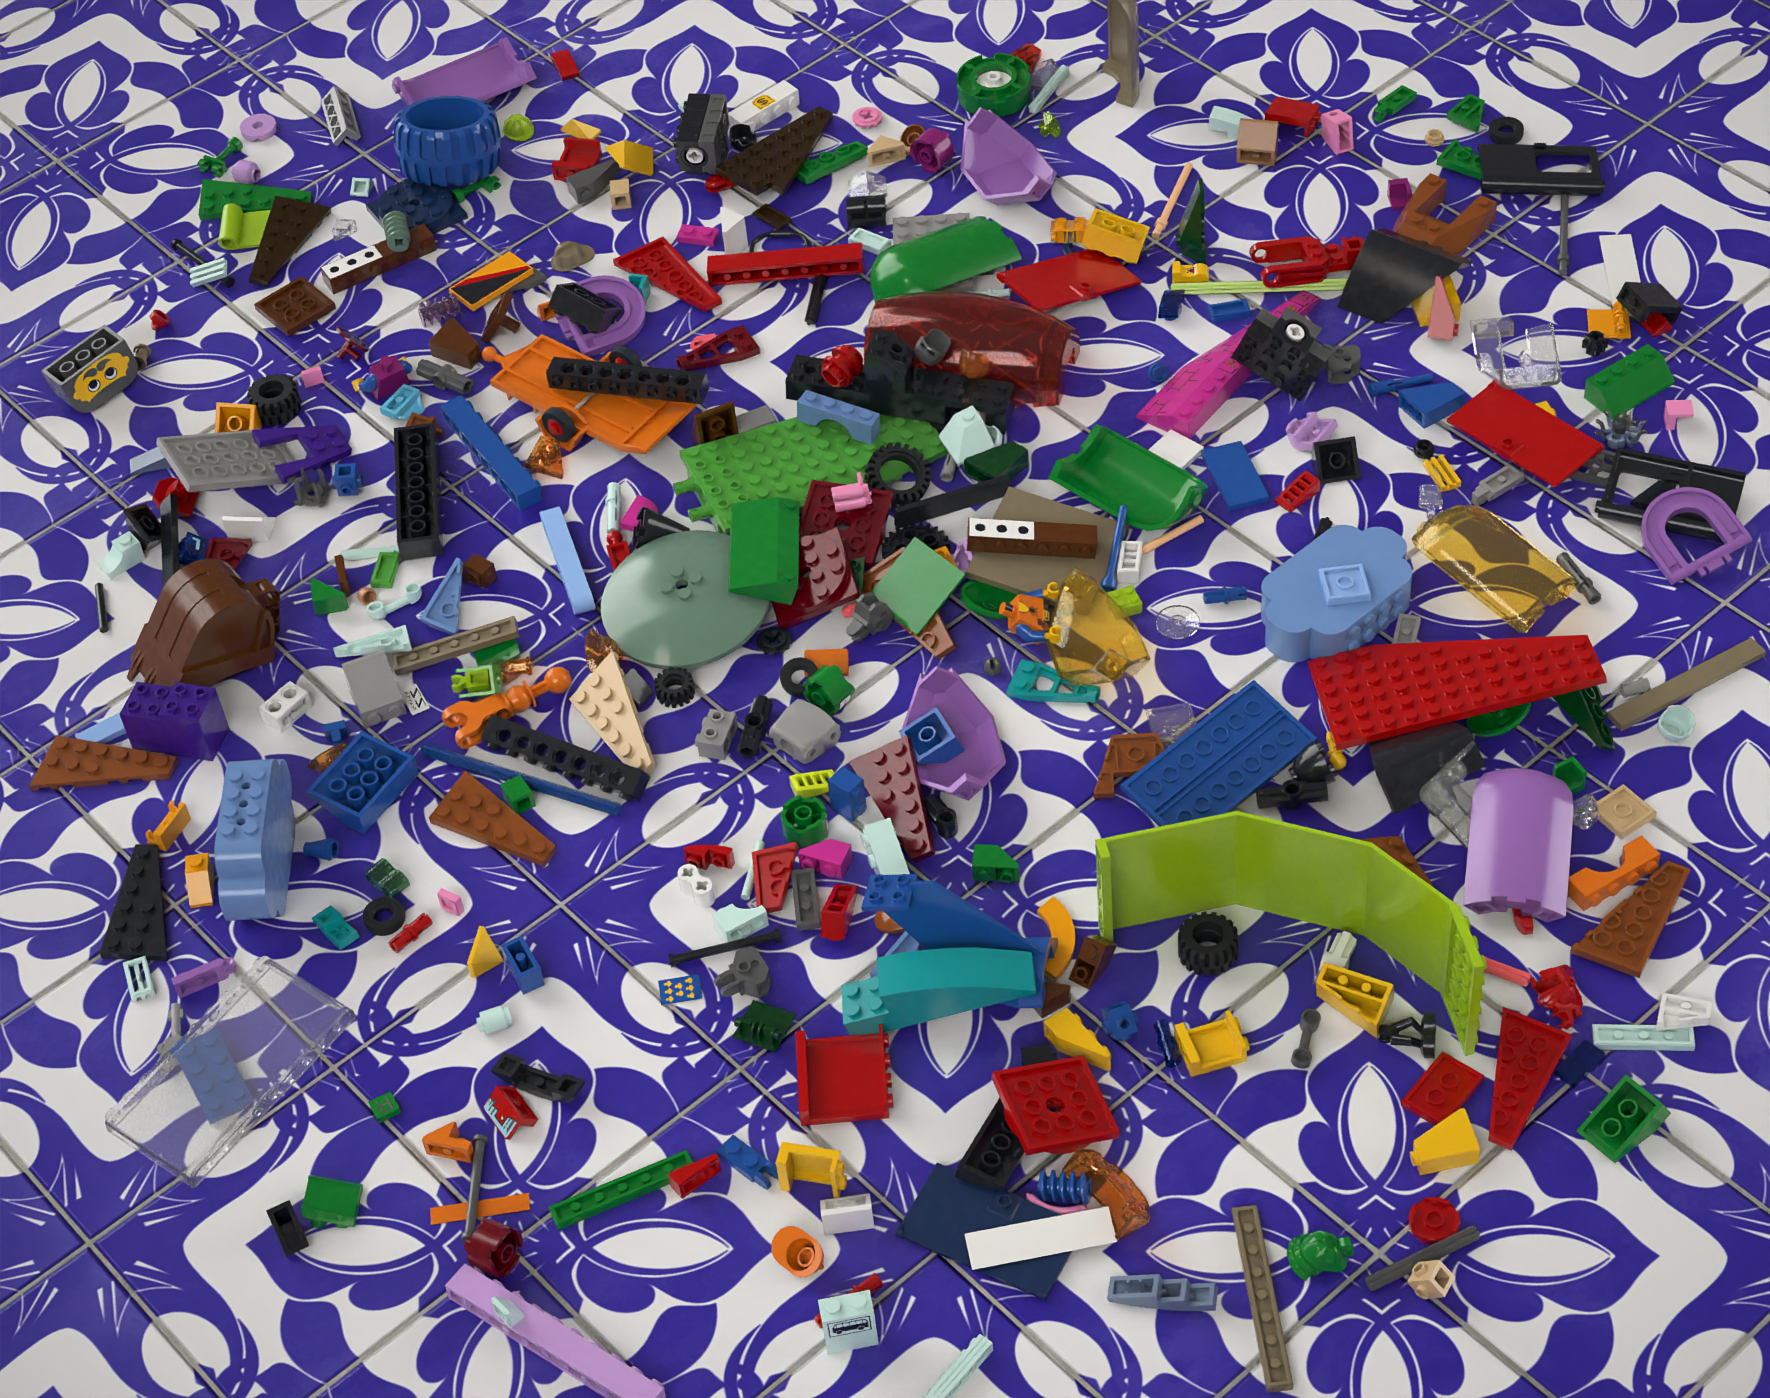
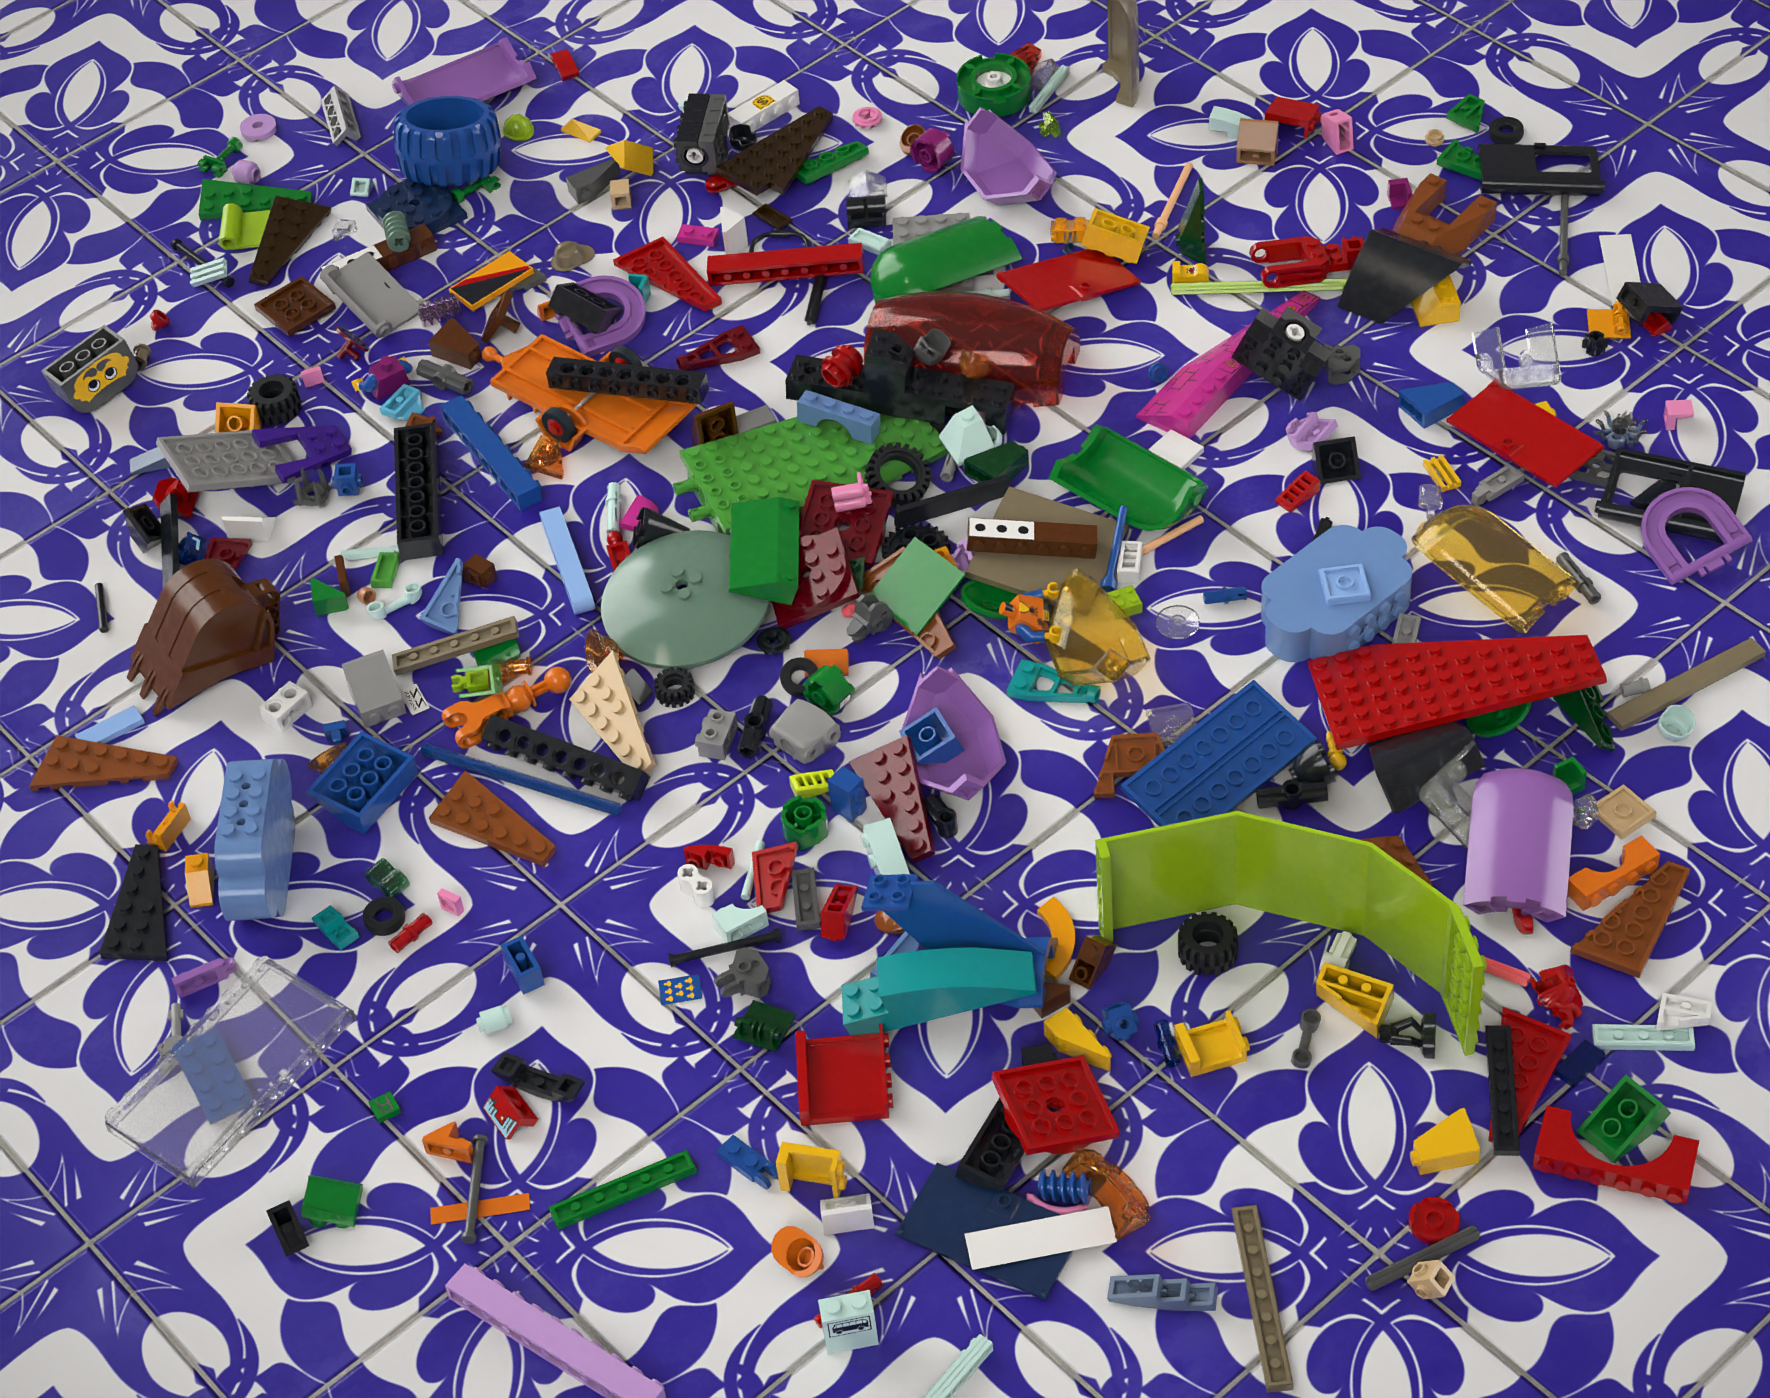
light aqua arch [98,531,146,580] -> none
dark purple piece [119,682,230,761] -> none
light aqua tile [123,956,156,1002] -> none
blue cone [303,838,339,861] -> none
light aqua wing [333,625,412,657] -> none
dark red brick [464,1218,523,1278] -> none
yellow slope [467,926,504,978] -> none
light aqua slope [491,1296,525,1328] -> none
green brick [500,775,536,815] -> none
red panel [551,137,602,181] -> none
red slope [668,1153,722,1198] -> none
coral arm [690,333,716,351] -> none
dark pink slope [798,839,853,879] -> none
tan slope [867,135,906,168] -> none
green slope [972,844,1020,883] -> none
dark grey hinge [984,657,1002,676] -> none
clear blue slope [1158,290,1185,321] -> none
blue tile [1201,441,1269,511] -> none
blue tile [1207,299,1251,324] -> none
green helmet [1286,1230,1354,1281] -> none
blue pin [1368,373,1433,397] -> none
green plate [1373,85,1417,123] -> none
red tile [1401,1051,1484,1126] -> none
black plate [1413,439,1435,459] -> none
slope [1427,276,1459,340] -> none
clear slope [1470,317,1514,339] -> none
green slope [1584,344,1675,420] -> none
none -> light grey door [320,252,424,338]
none -> black tile [1485,1025,1520,1156]
none -> red arch [1532,1105,1699,1205]

